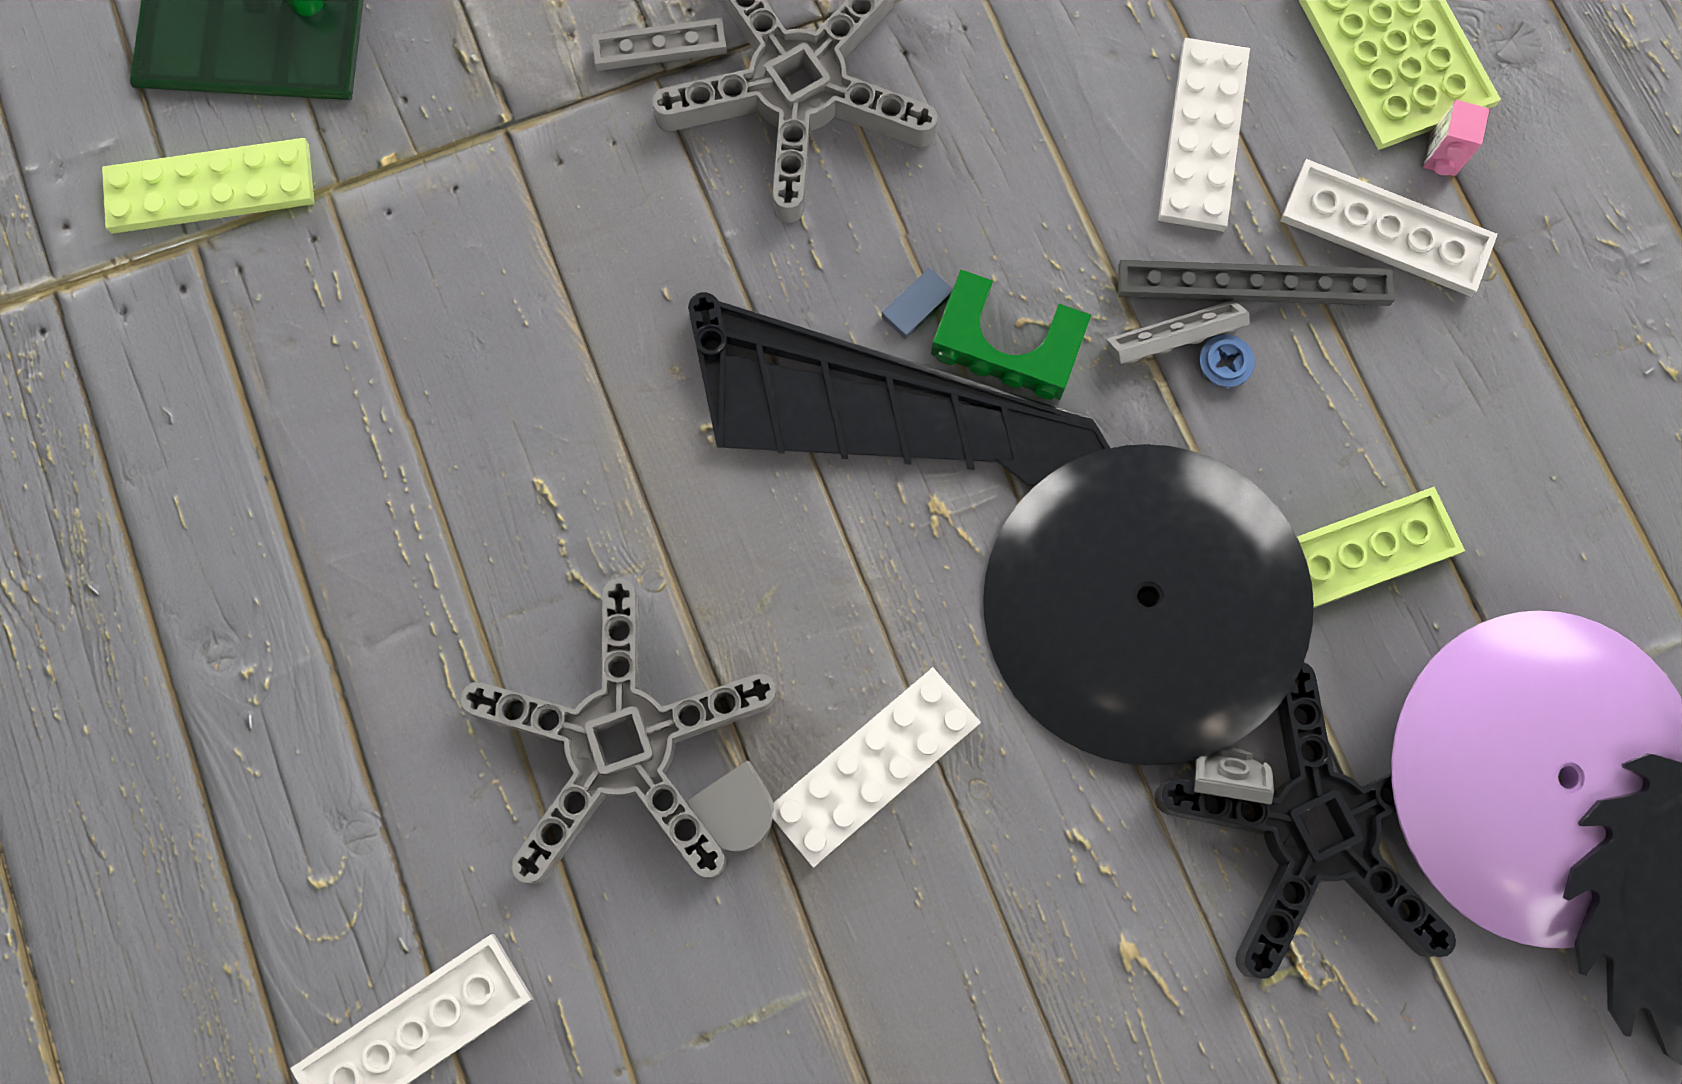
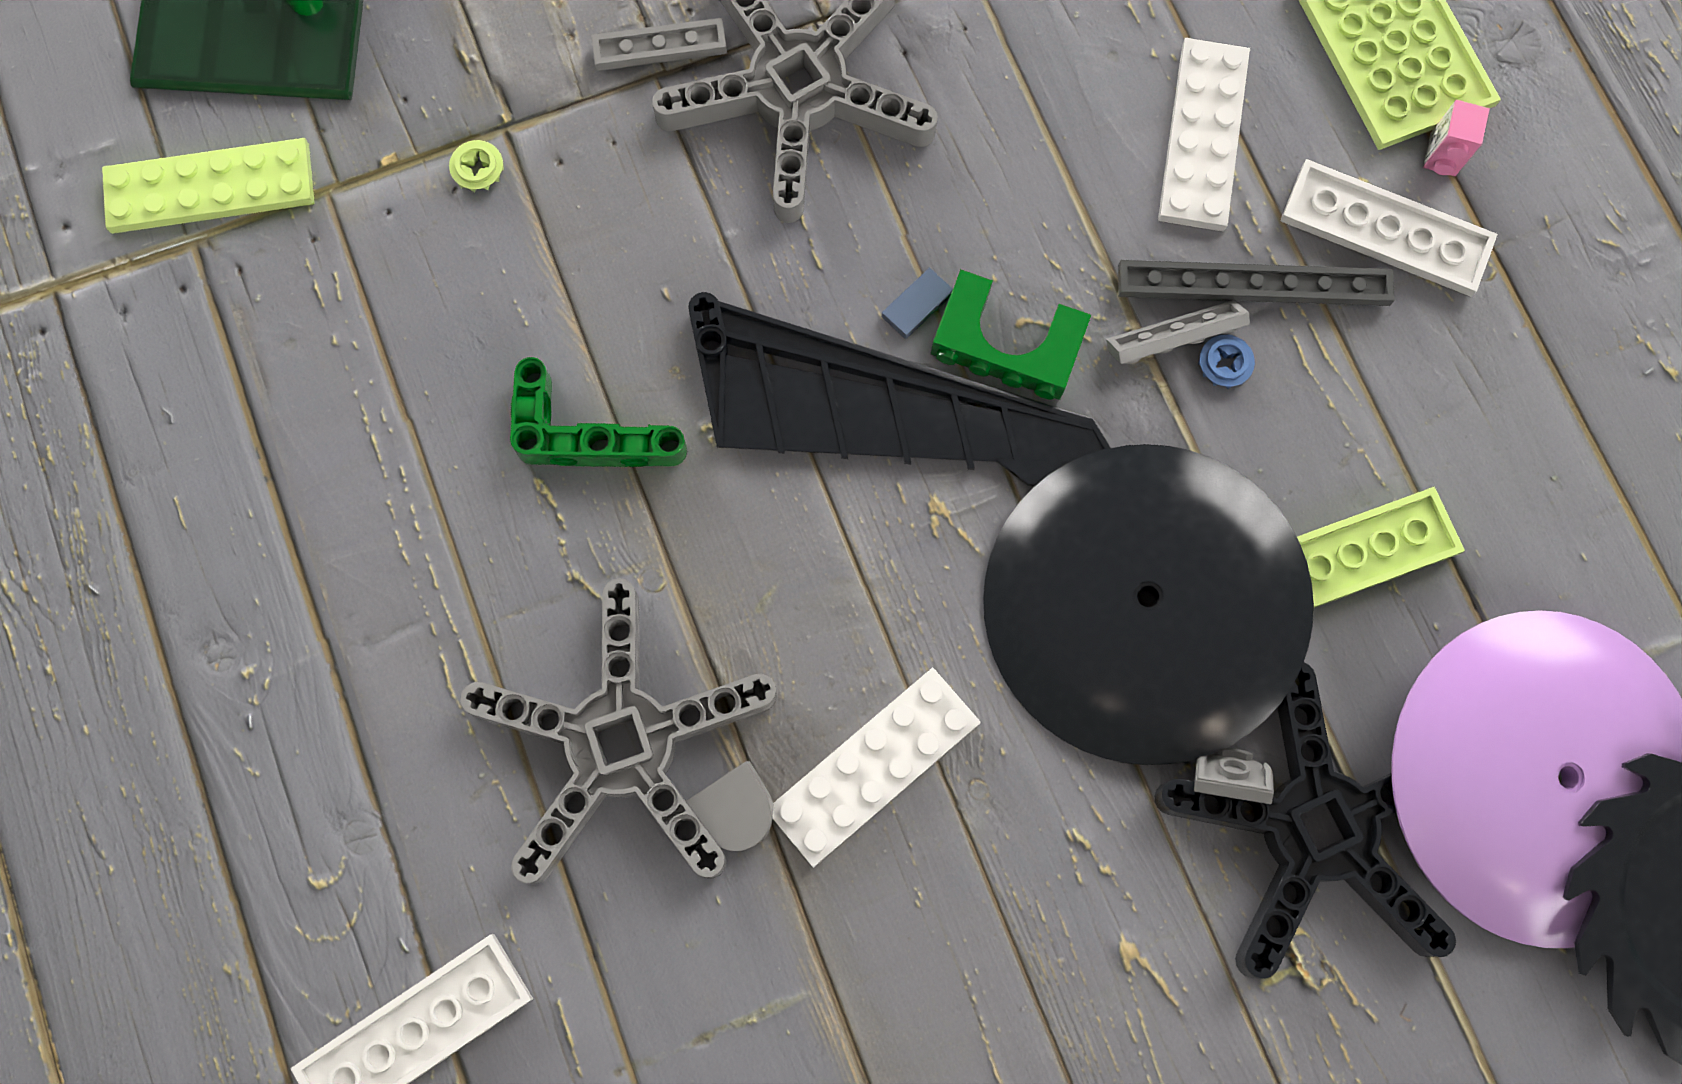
none -> yellowish green gear [449,140,504,193]
none -> green beam [510,357,688,467]

